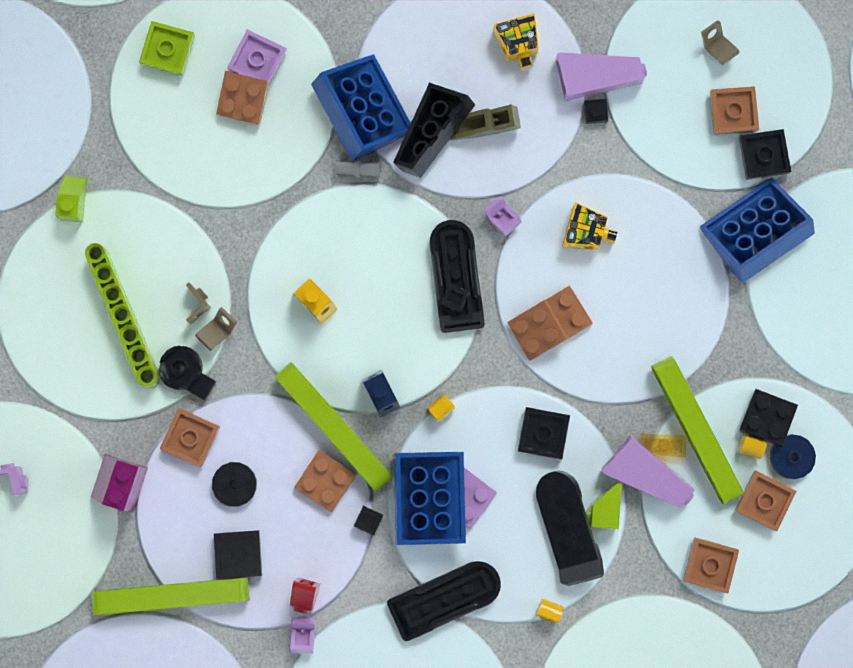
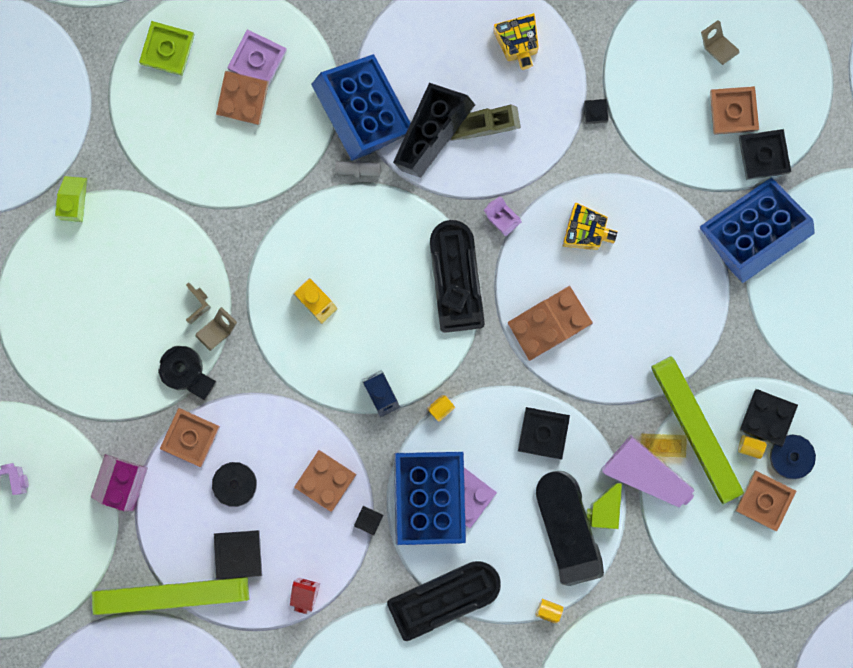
lime beam [85,243,160,388] -> none
lime beam [274,362,394,492] -> none
lavender bracket [290,616,315,654] -> none
lavender slope [555,53,647,101] -> none
nougat plate [683,537,739,594] -> none

